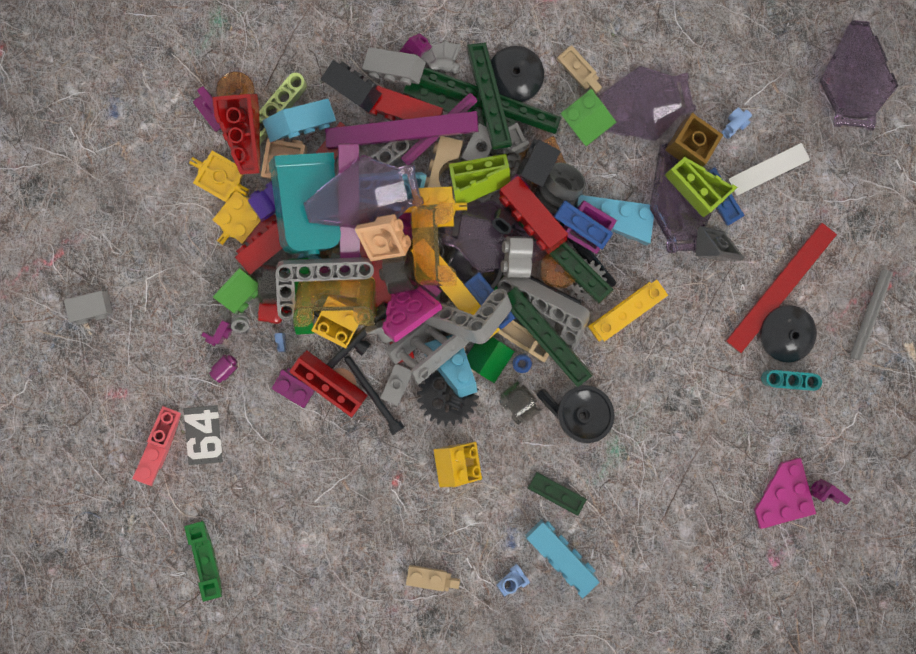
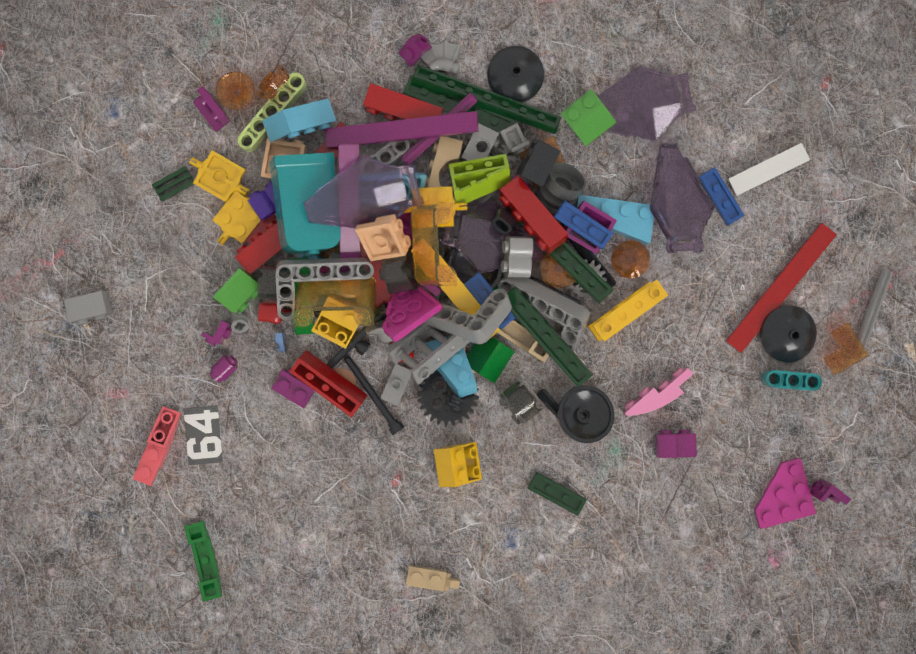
red wedge [212,94,260,175] -> none
black brick [321,60,382,113] -> none
light grey brick [362,47,426,85] -> none
dark green tile [467,42,512,150] -> none
light blue plate [496,564,530,597] -> none
blue plate [513,354,532,373] -> none
medium azure wedge [525,519,600,599] -> none
tan hinge [557,45,602,94] -> none
lime wedge [664,157,738,217] -> none
pearl gold brick [665,113,723,167] -> none
dark grey slope [696,226,744,261] -> none
light blue plate [722,107,752,139] -> none
clear purple windscreen [819,20,899,131] -> none
none -> dark green tile [152,166,194,202]
none -> clear orange plate [256,65,290,100]
none -> clear orange dish [611,241,650,279]
none -> bright pink slope [622,368,693,416]
none -> magenta brick [655,429,697,458]
none -> clear orange plate [824,322,870,375]

